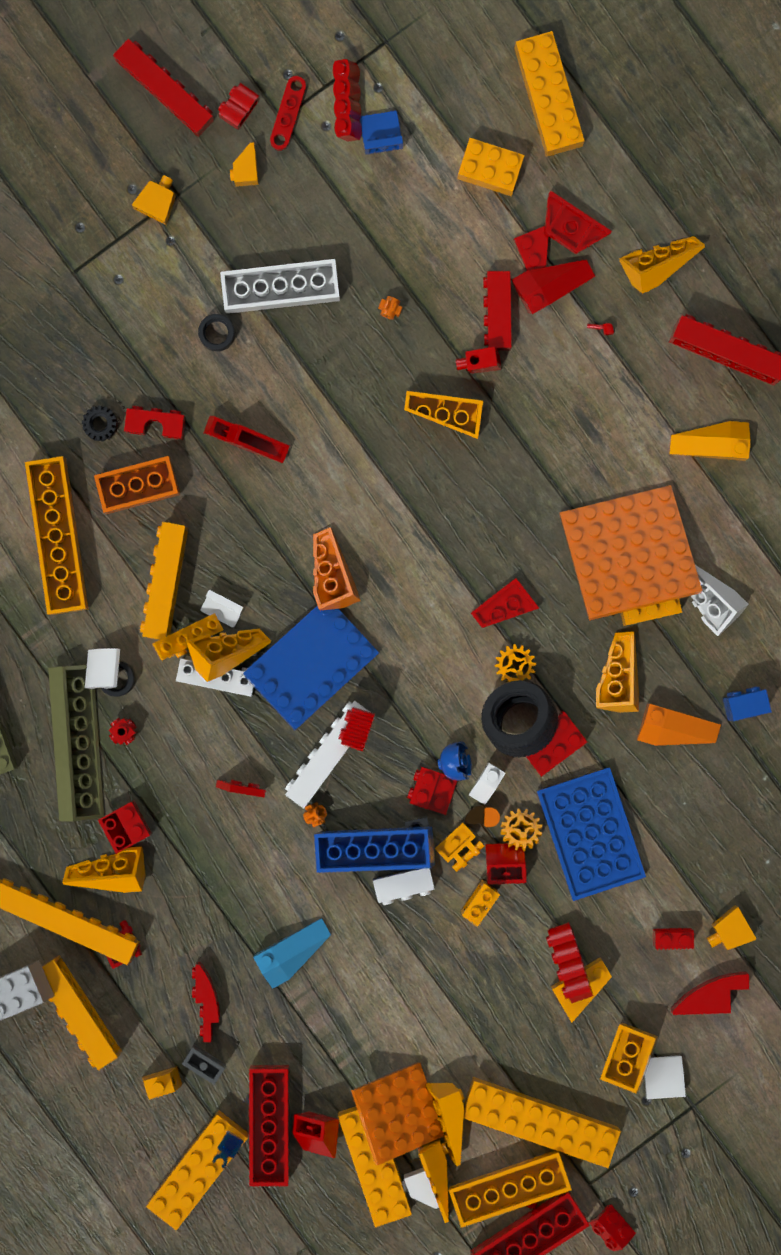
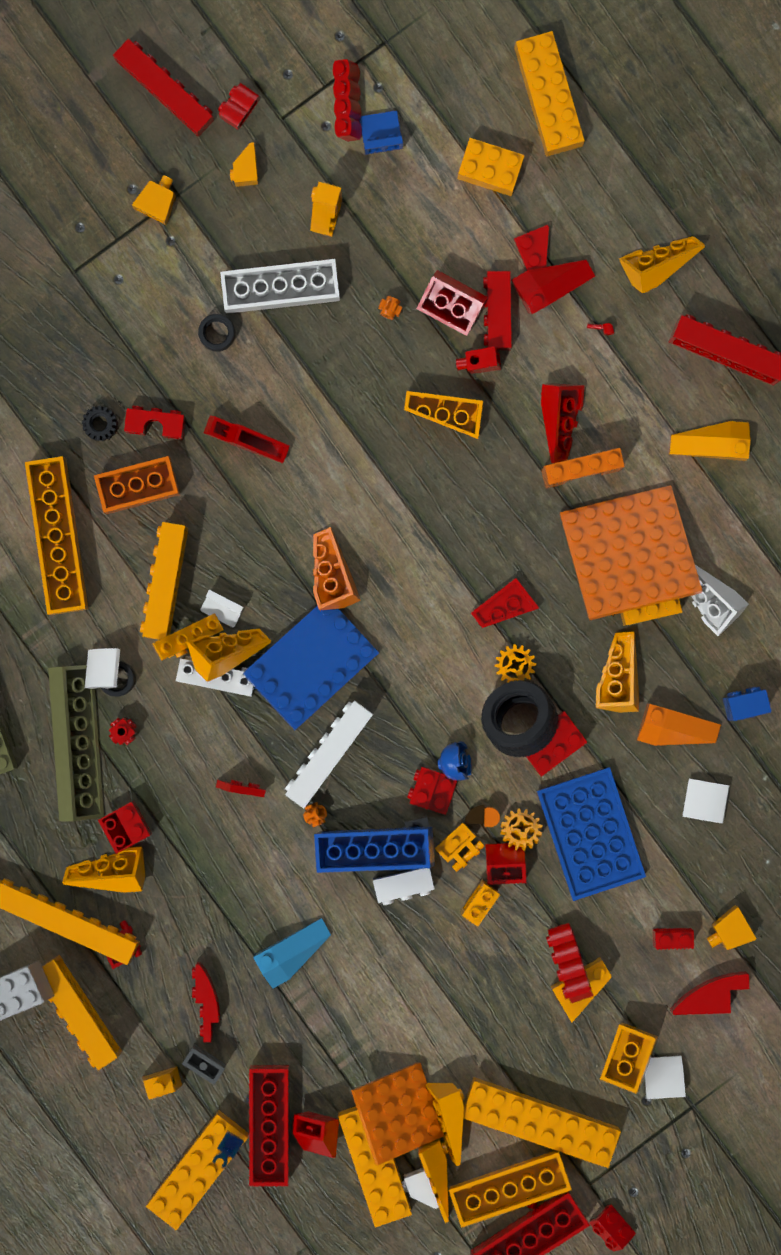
red plate [270,76,306,151] -> none
red brick [338,707,375,751] -> none
white slope [469,762,505,805] -> none
red wing [544,191,612,254] -> none
none -> light orange wedge [310,182,342,237]
none -> red brick [416,270,488,336]
none -> red wedge [541,384,585,463]
none -> orange arch [541,448,625,489]
none -> white slope [683,779,730,824]

